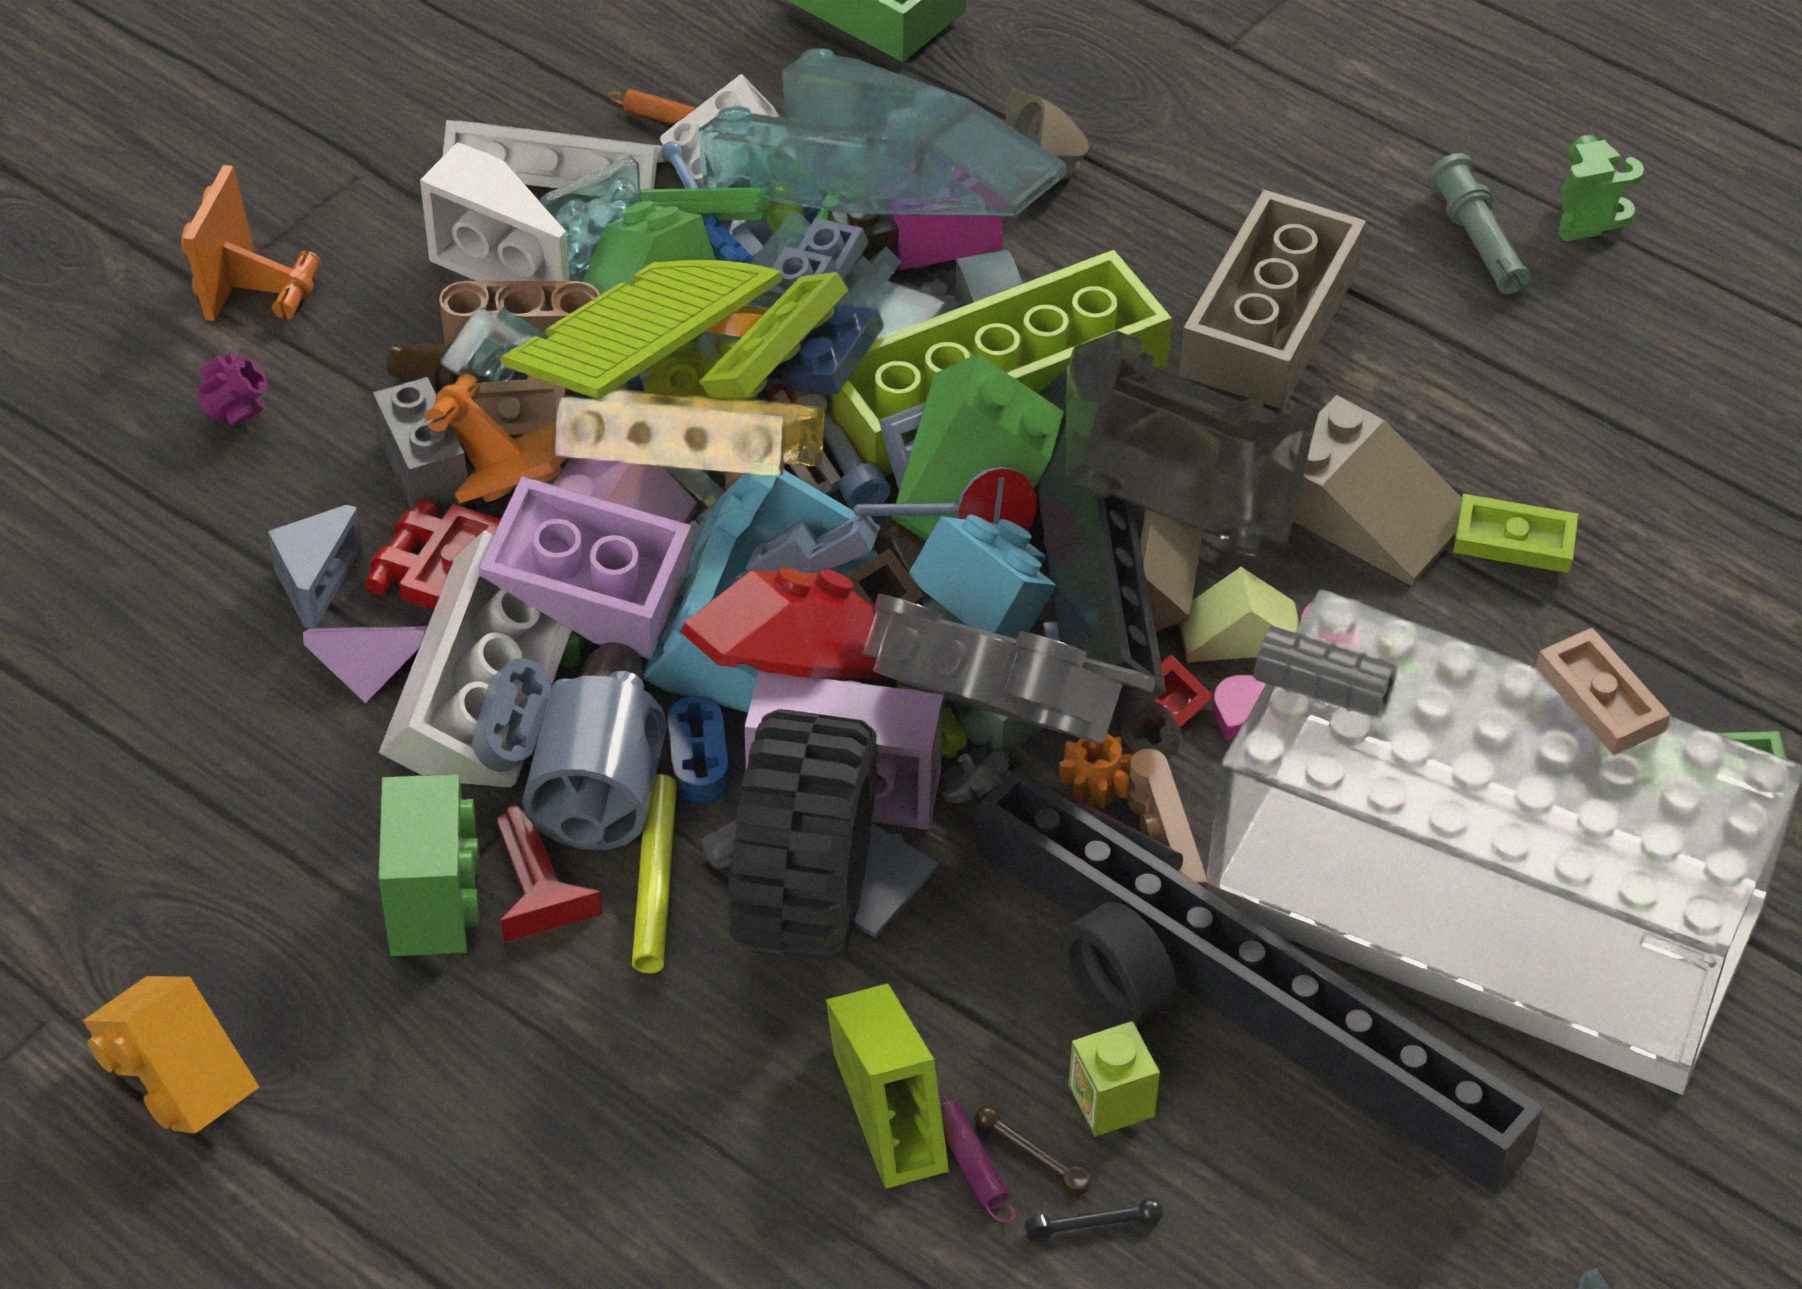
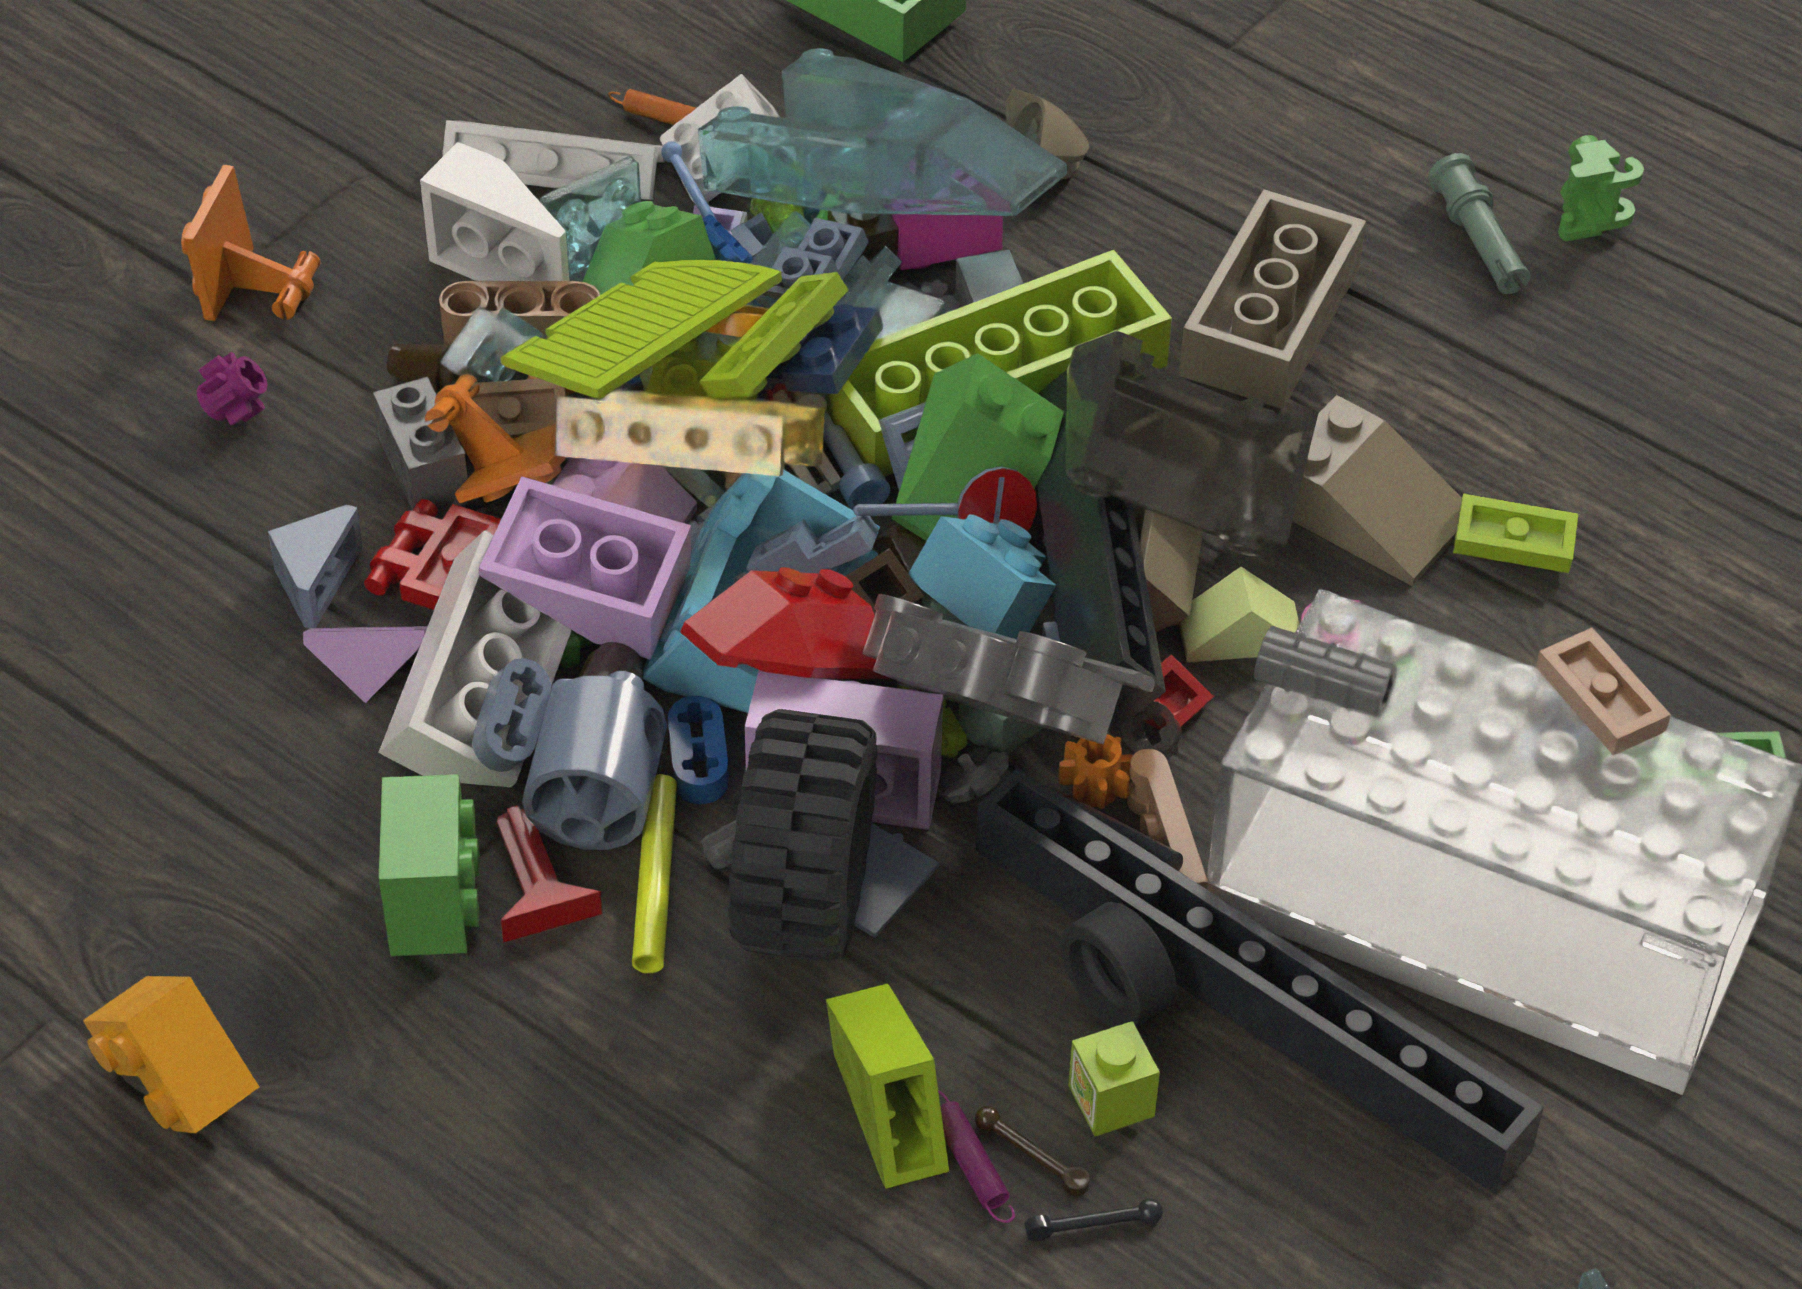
bright green axle [627,187,771,221] -> none
tile [1213,675,1284,741] -> none

